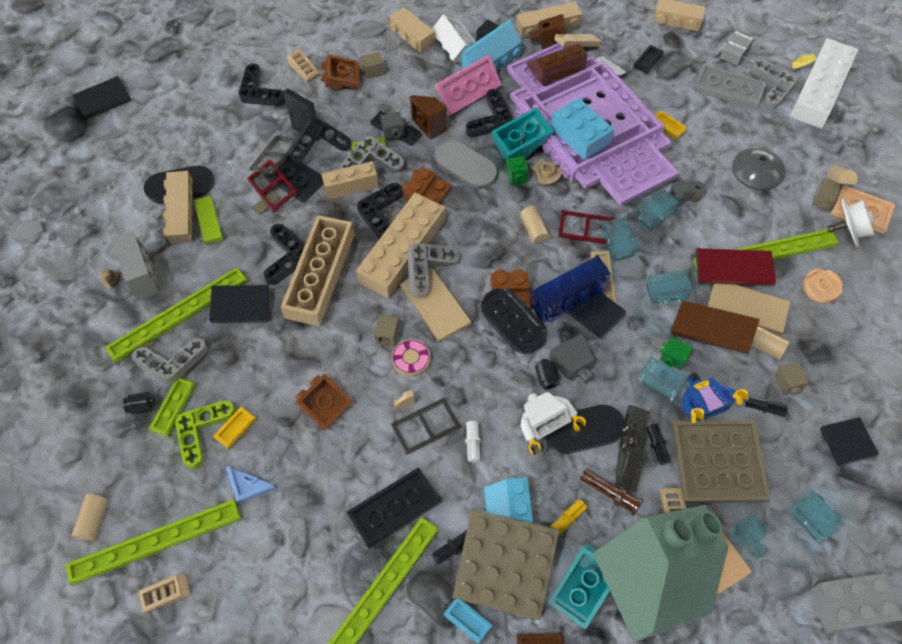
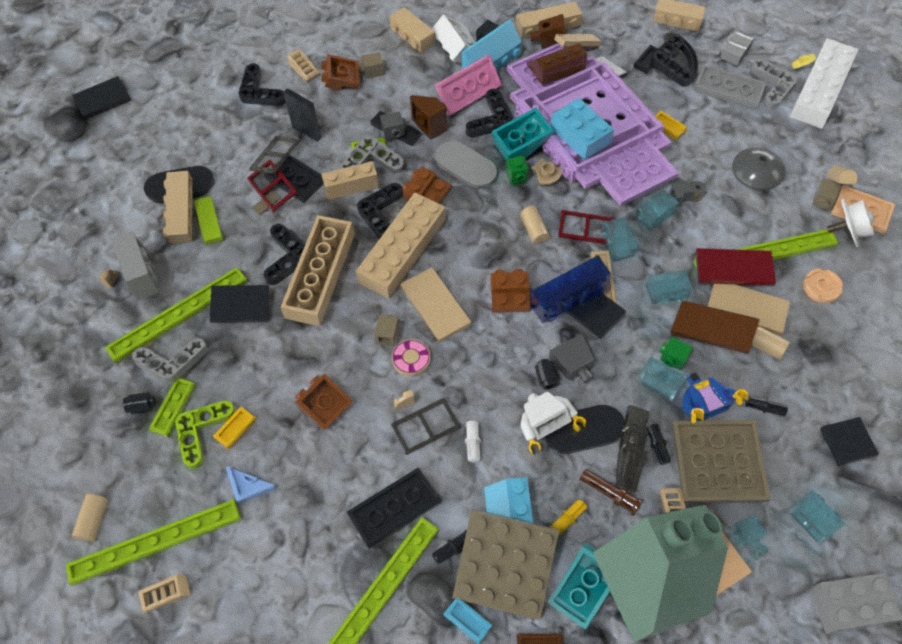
black beam [288,116,352,162] -> none
light grey beam [408,243,459,298] -> none
black tile [481,288,545,354] -> none
dark tan brick [774,362,808,396] -> none
none -> black beam [651,34,698,87]

